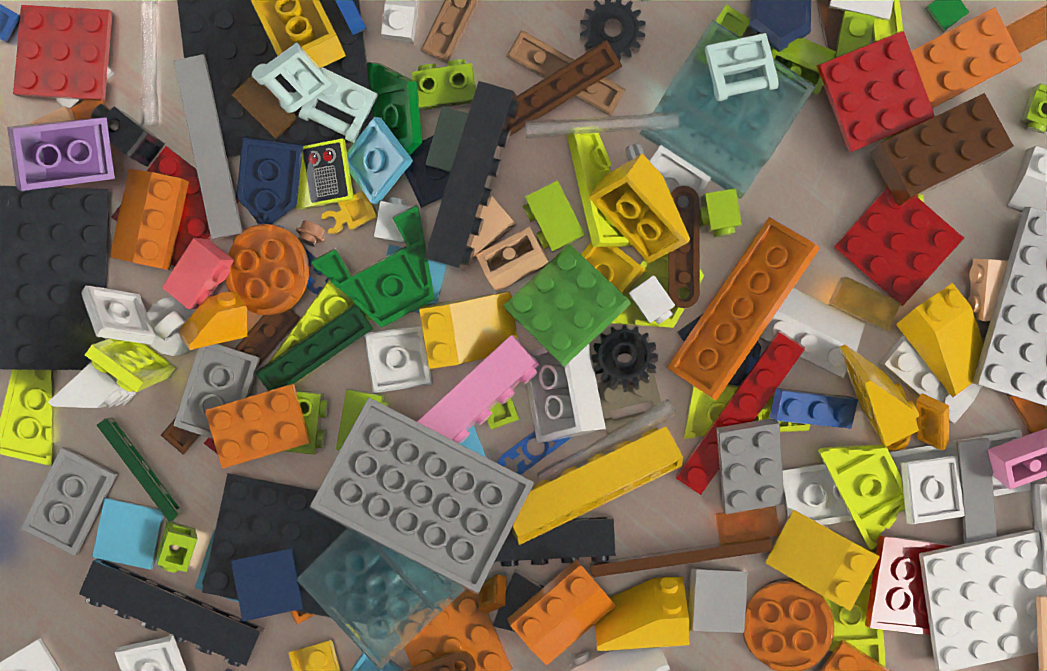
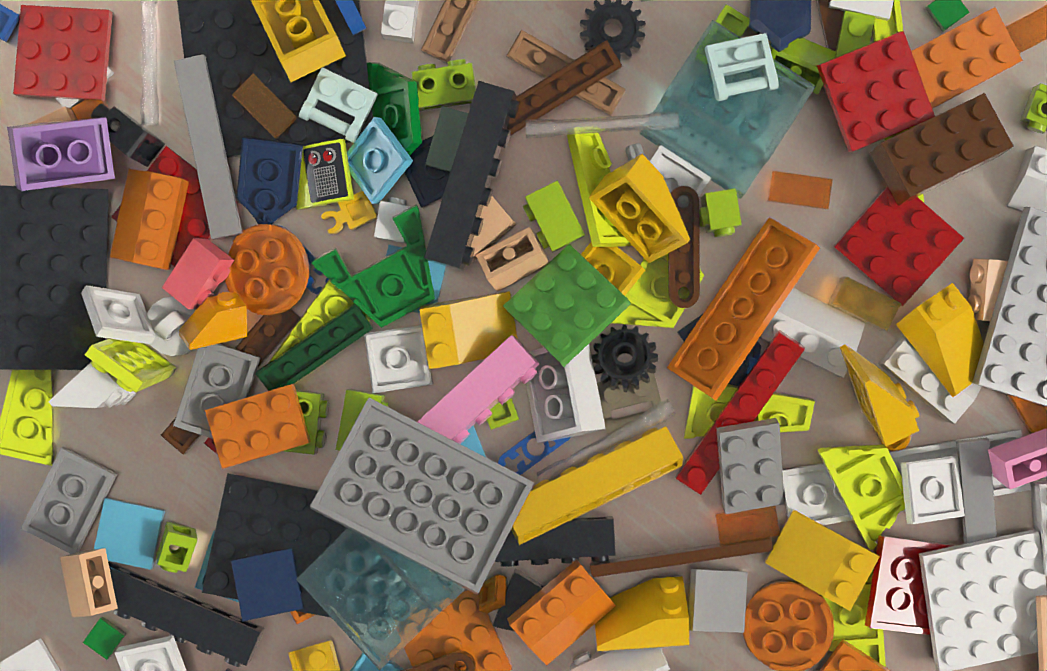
dark green tile [97,417,183,522] -> none
light aqua plate [252,43,332,113] -> none
nougat plate [296,220,325,246] -> none
white brick [628,276,675,324] -> none
blue plate [770,388,858,429] -> none
light orange plate [916,393,949,451] -> none
none -> light nougat brick [60,548,117,617]
none -> green tile [82,617,126,660]
none -> clear orange tile [767,171,833,210]

